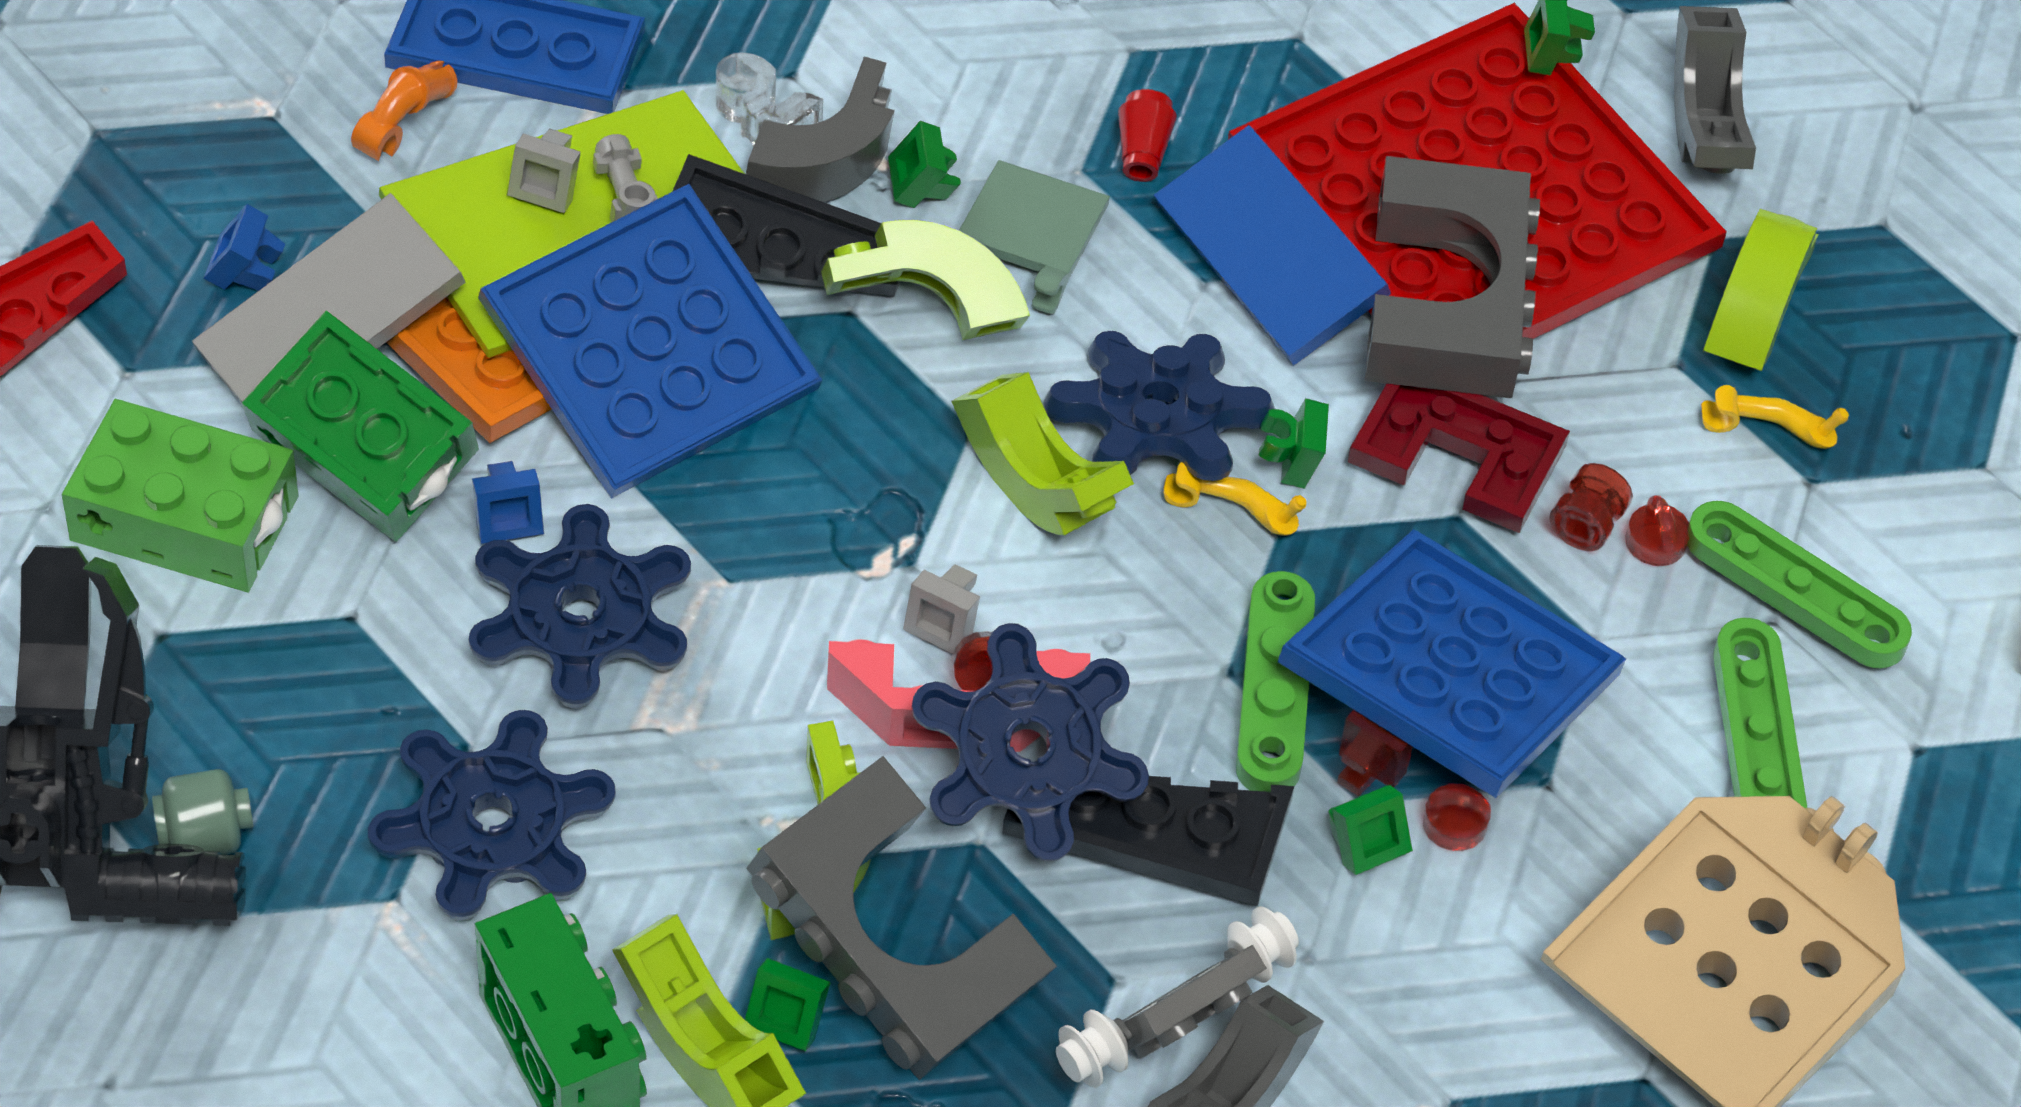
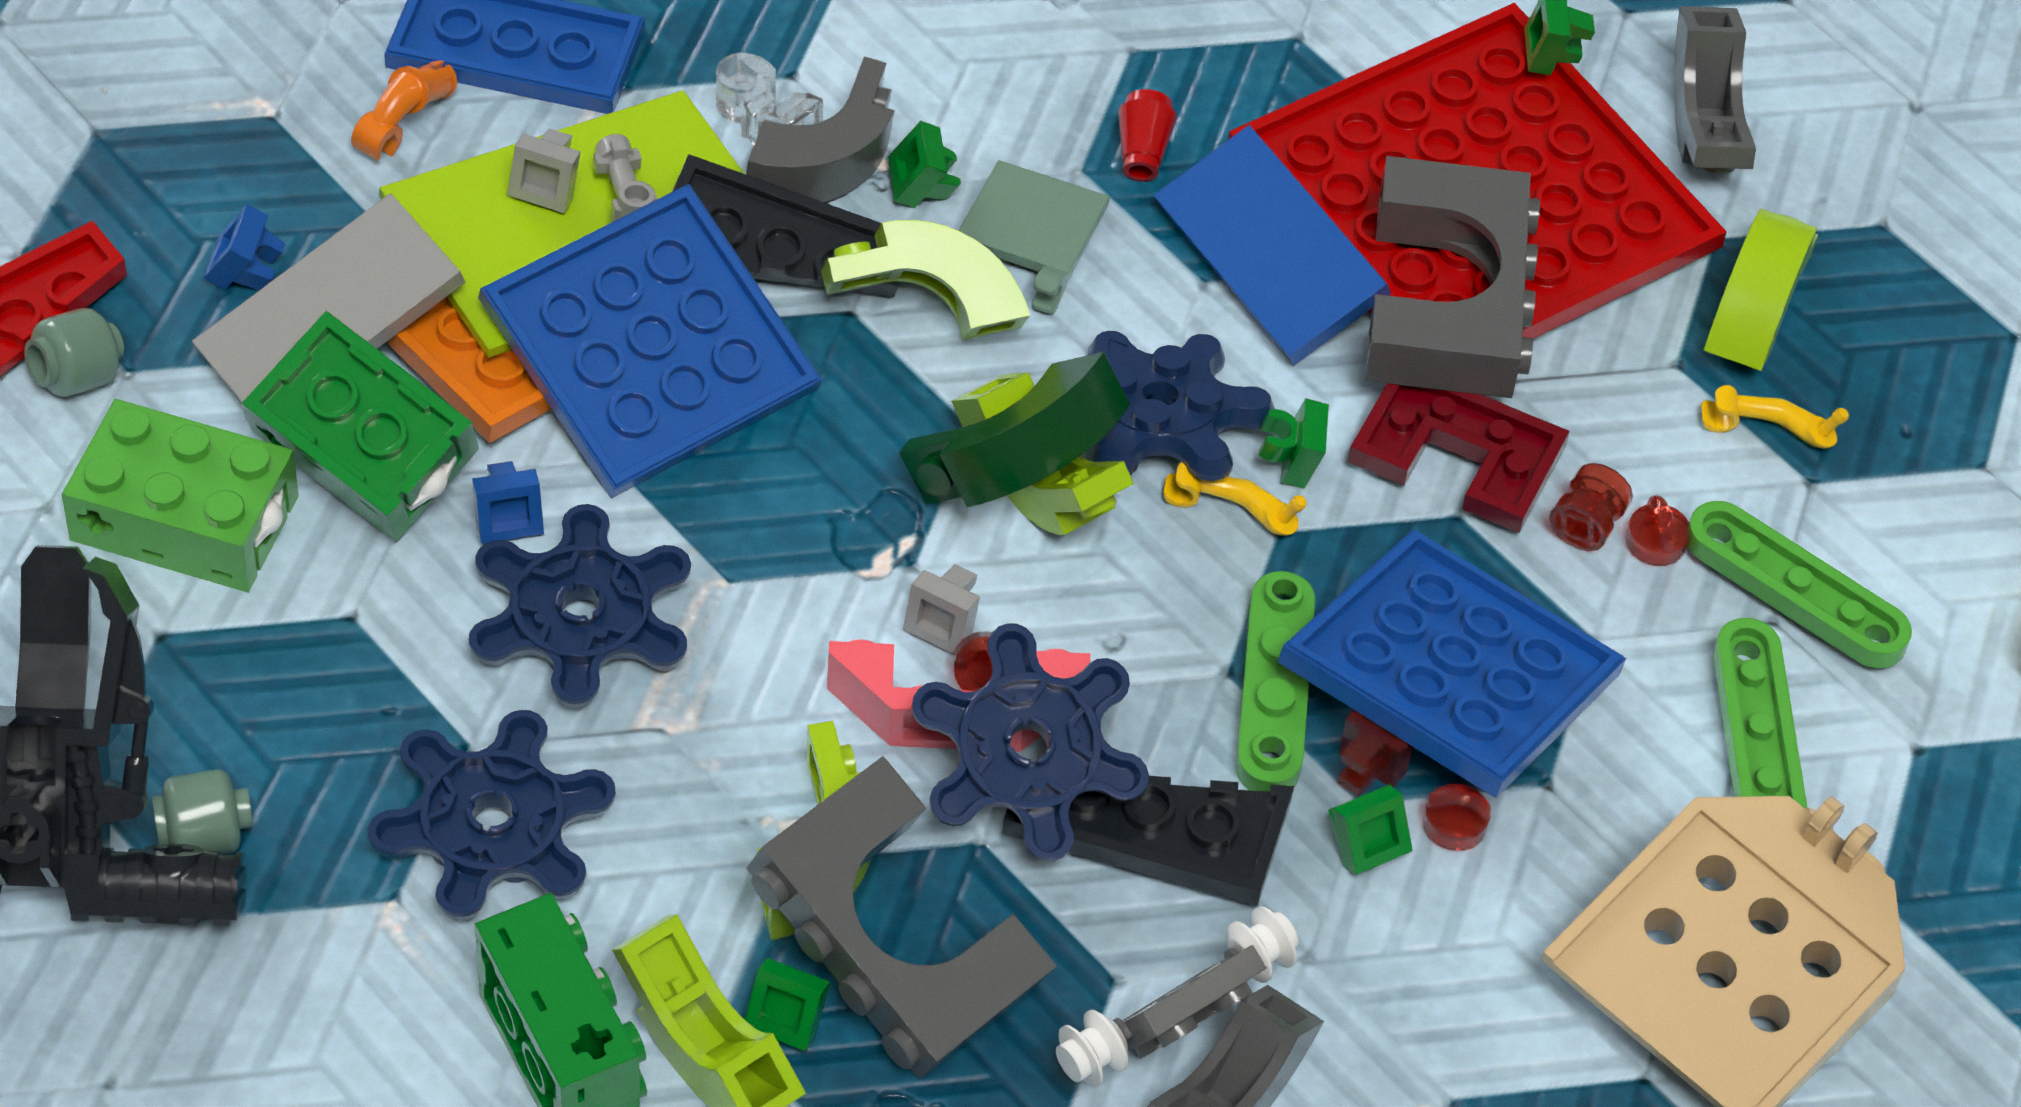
none -> sand green head [24,308,124,397]
none -> dark green arch [899,352,1130,508]

